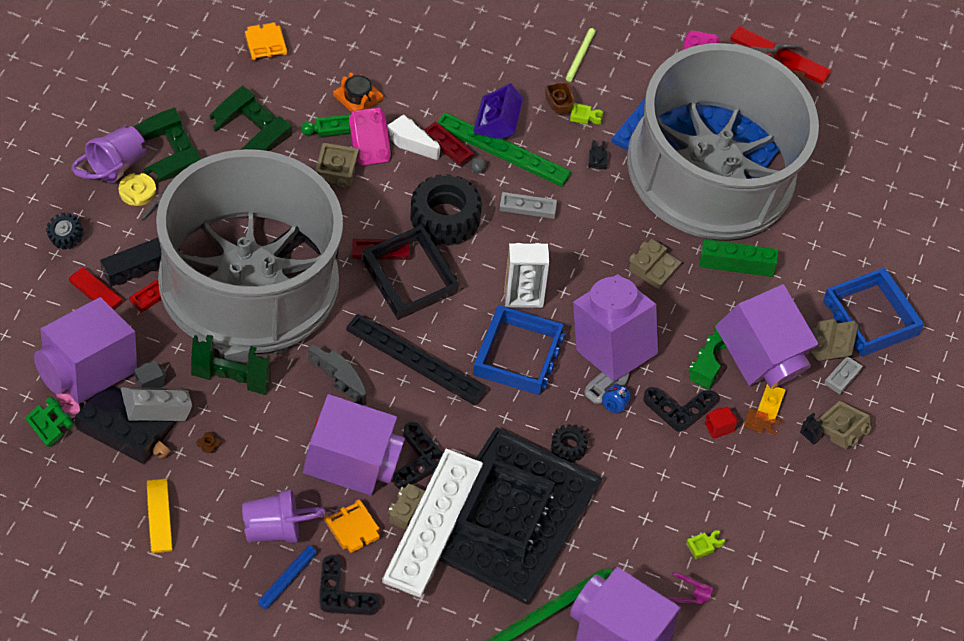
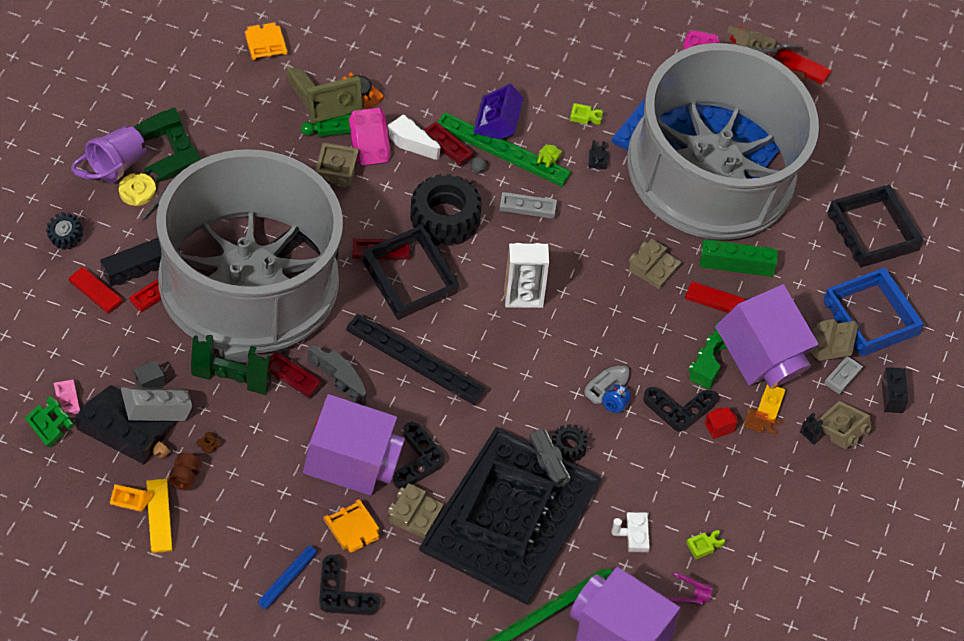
medium lavender container [34,297,137,404] -> none
dark green wedge [210,85,292,151] -> none
medium lavender piece [242,489,326,543] -> none
white plate [382,449,483,598] -> none
blue window [473,305,565,395] -> none
reddish brown piece [545,82,575,115] -> none
yellowish green bar [566,28,596,82] -> none
medium lavender container [573,274,658,381] -> none
none -> light orange slope [110,484,153,511]
none -> copper wheel [167,452,202,491]
none -> dark red plate [270,351,321,398]
none -> olive piece [287,67,363,123]
none -> dark grey piece [530,429,570,488]
none -> lime plate [537,144,562,167]
none -> white plate [612,512,649,552]
none -> red tile [685,281,745,313]
none -> dark tan plate [727,26,777,49]
none -> black window [828,184,923,268]
none -> black brick [882,367,908,413]

